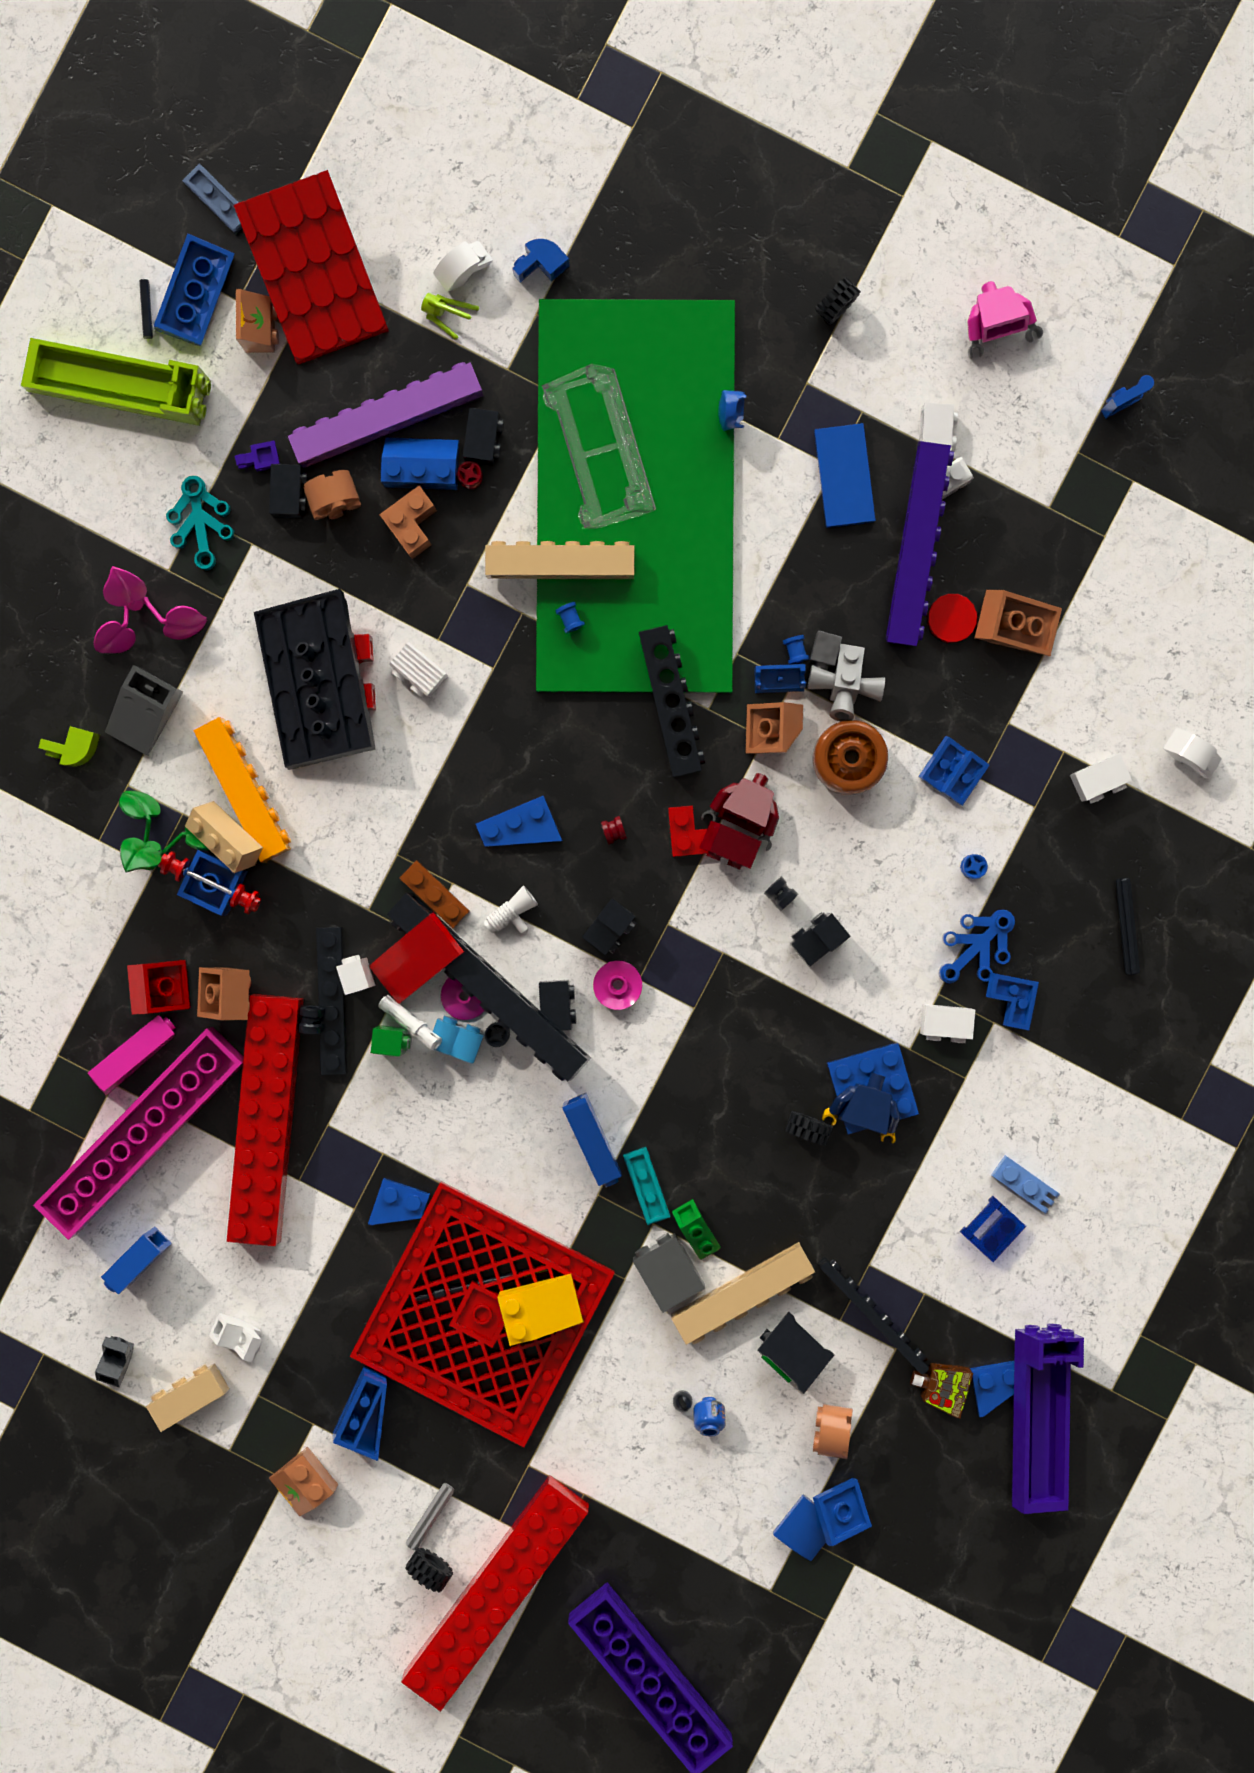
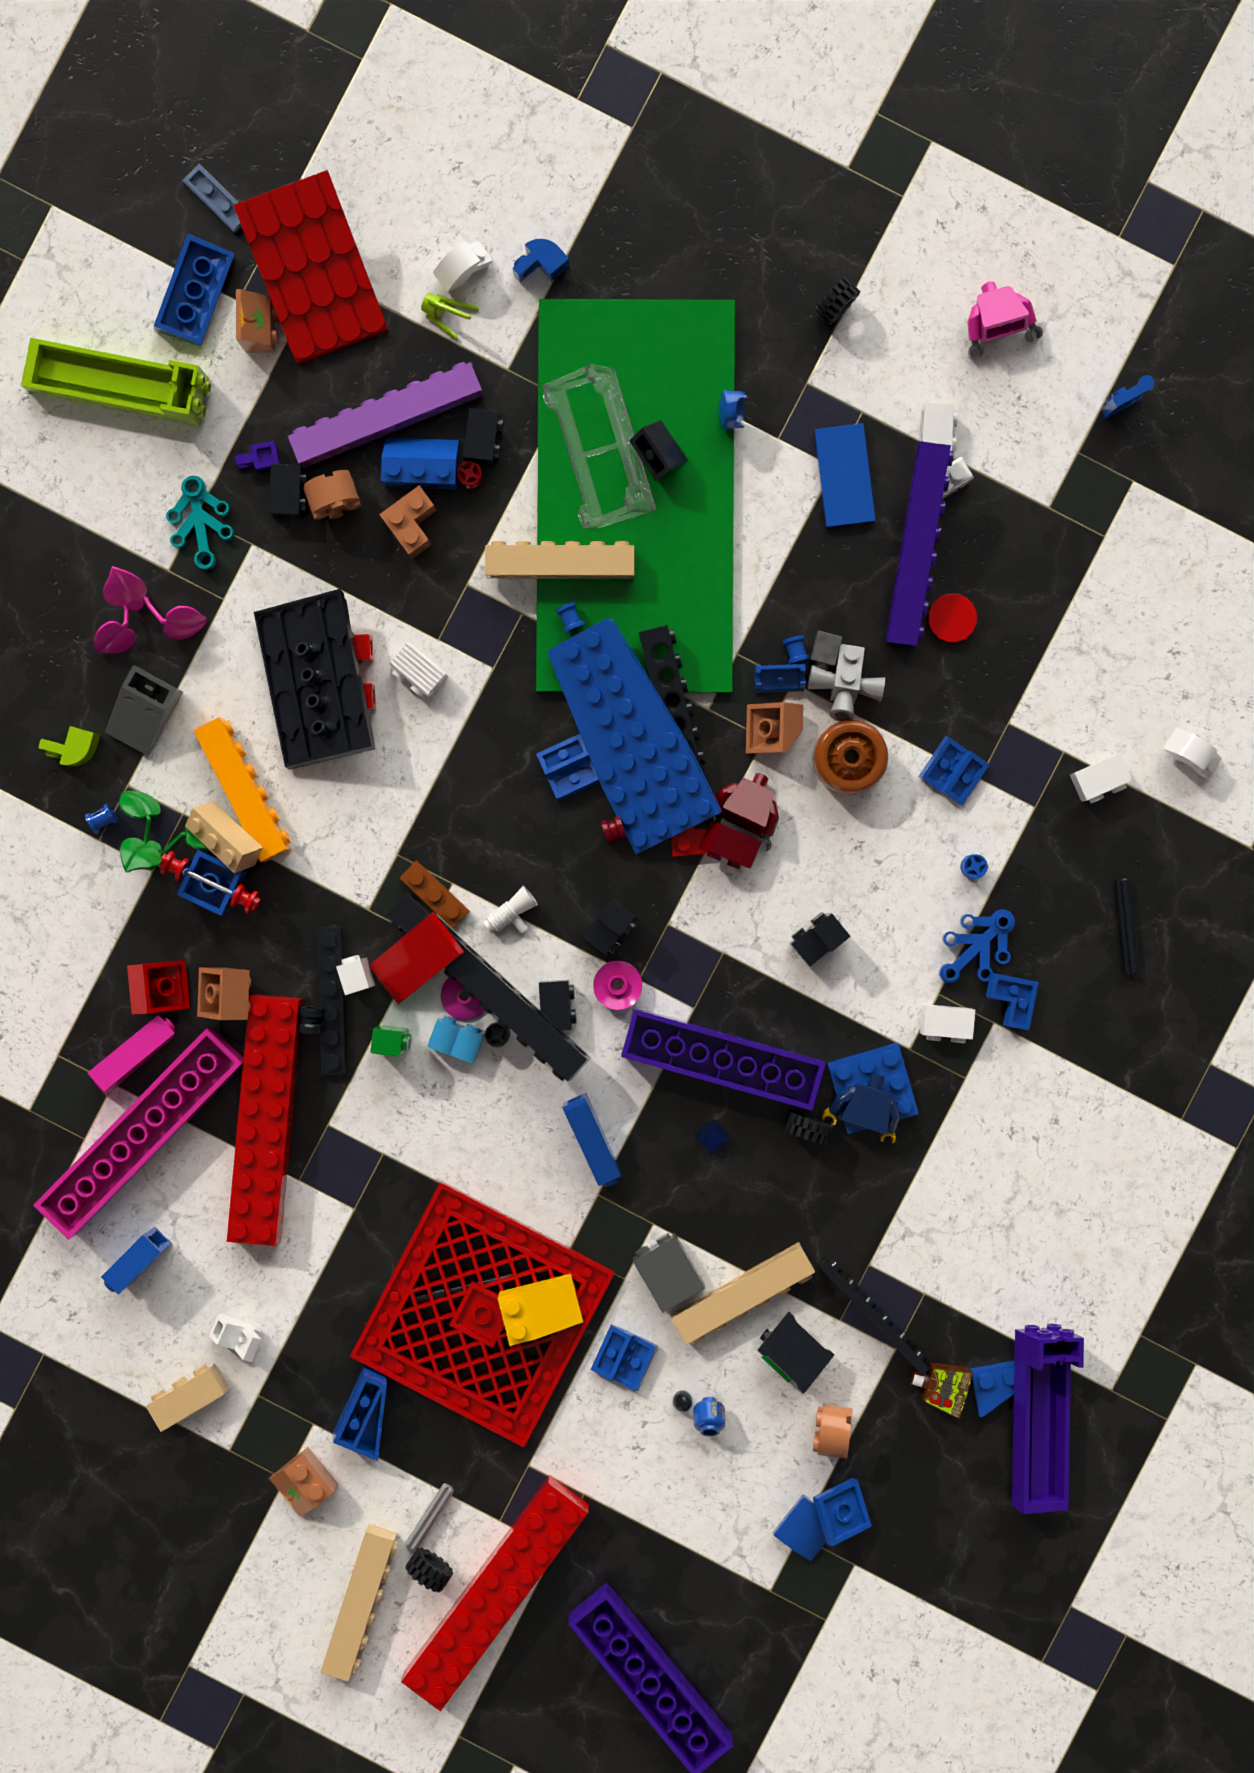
black brick [95,1336,134,1387] -> none
black piece [139,279,153,339] -> none
blue wing [368,1178,430,1225] -> none
white pin [378,995,442,1051] -> none
blue wing [476,796,562,847] -> none
teal tile [623,1147,670,1225] -> none
green bracket [672,1199,721,1260] -> none
black wheel [764,876,798,911] -> none
clear blue plate [960,1195,1026,1262] -> none
nougat slope [975,590,1062,656] -> none
medium blue hinge [991,1155,1060,1214] -> none
none -> blue bush [85,804,118,834]
none -> tan brick [320,1524,398,1682]
none -> blue slope [536,734,600,802]
none -> blue wing [548,618,722,854]
none -> blue slope [590,1325,658,1391]
none -> dark purple brick [621,1007,826,1111]
none -> black brick [629,420,688,482]
none -> clear blue plate [696,1120,730,1155]

